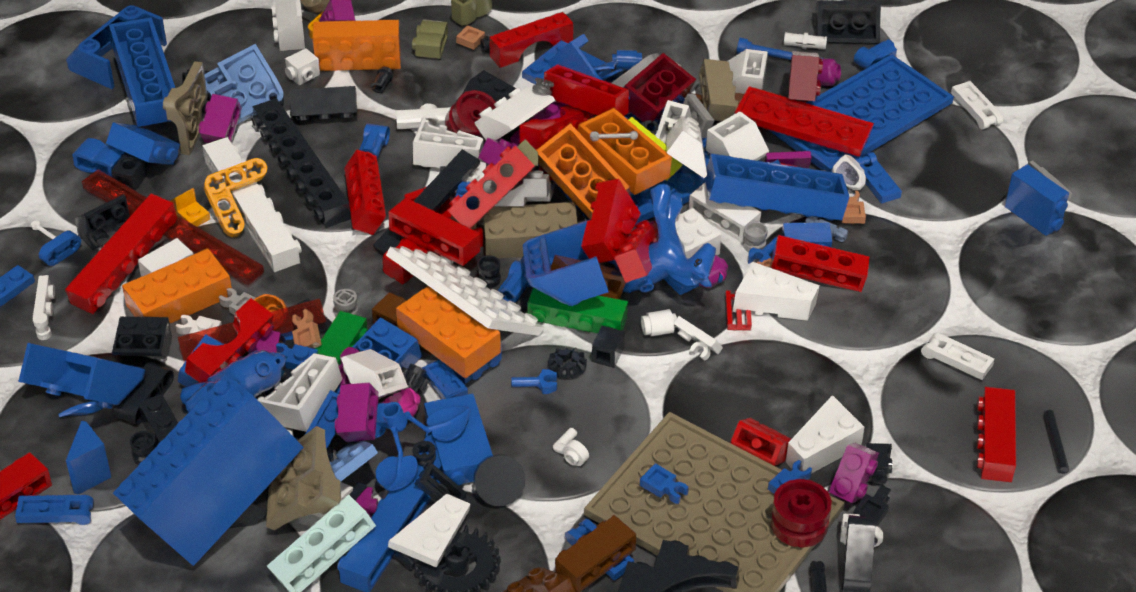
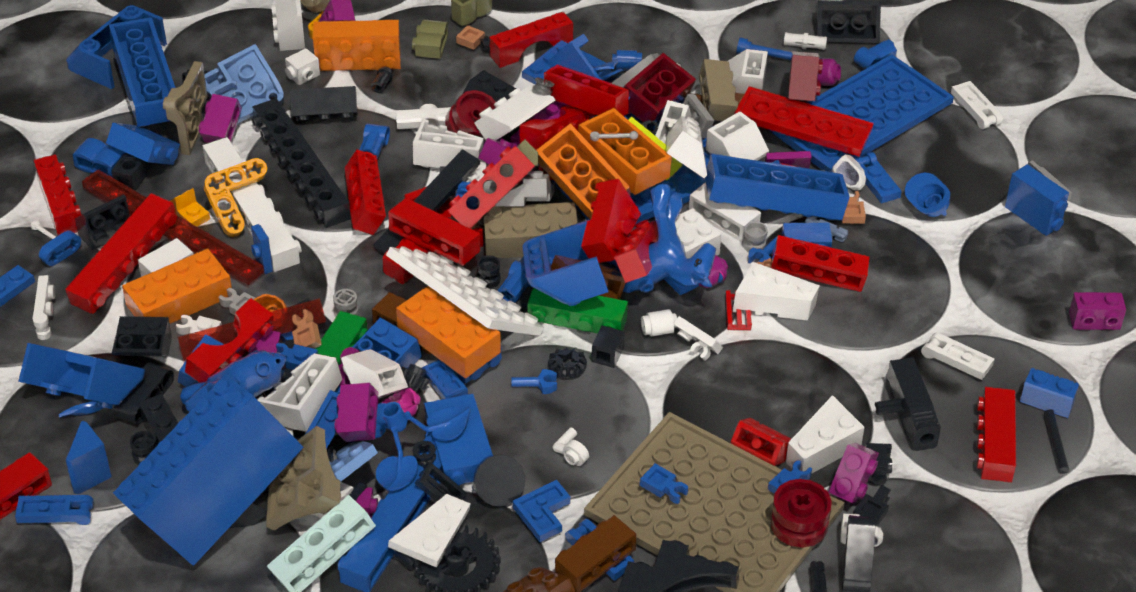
none -> red brick [34,154,81,236]
none -> blue plate [251,224,273,274]
none -> blue plate [512,480,571,542]
none -> black piece [875,357,941,451]
none -> blue piece [905,173,950,217]
none -> blue brick [1020,368,1079,418]
none -> magenta brick [1069,292,1126,330]

